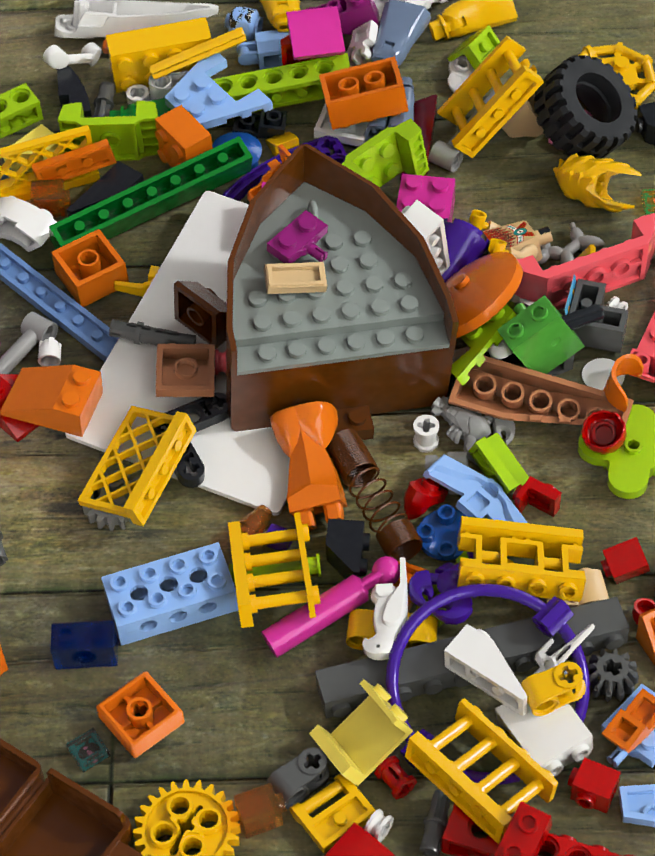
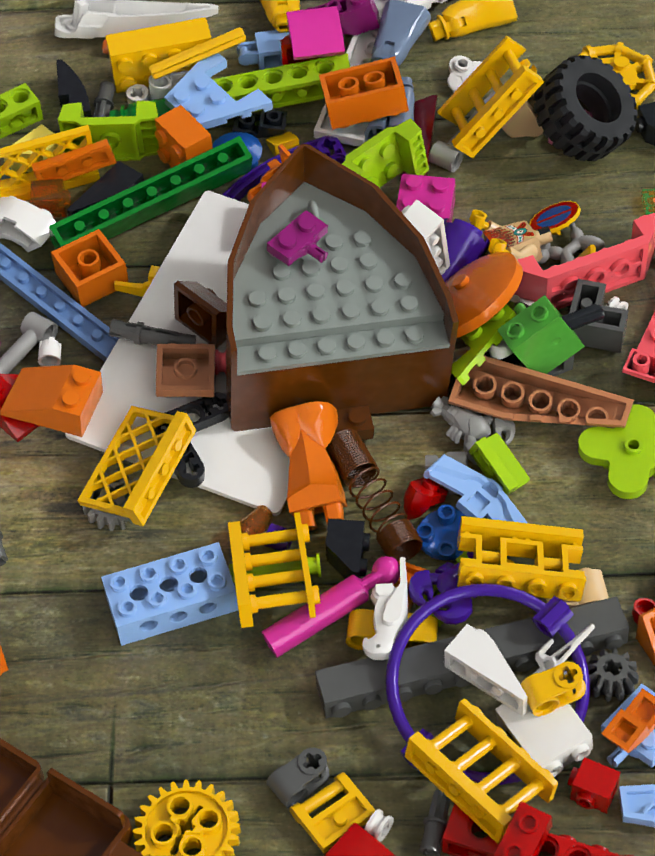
white bar [43,42,102,69] -> none
clear blue brick [50,620,118,670] -> none
clear smoke tile [66,728,111,772] -> none
orange brick [96,671,185,758] -> none
light blue head [225,6,263,41] -> none
clear orange brick [233,783,287,839] -> none
tan tile [264,262,327,294] -> none
light yellow panel [309,679,413,786] -> none
white plate [350,20,378,65] -> none
red bush [374,755,417,799] -> none
white bush [413,415,439,453] -> none
lime panel [447,26,500,70] -> none
red bracket [512,476,561,517] -> none
yellow head [553,153,641,212] -> none
dark azure sticker [564,274,576,315] -> none
red hair [581,410,627,455] -> none
white sticker [582,358,625,390] -> none
red brick [600,537,650,584] -> none
orange helmet [603,354,643,412] -> none
none -> piece [529,201,581,235]

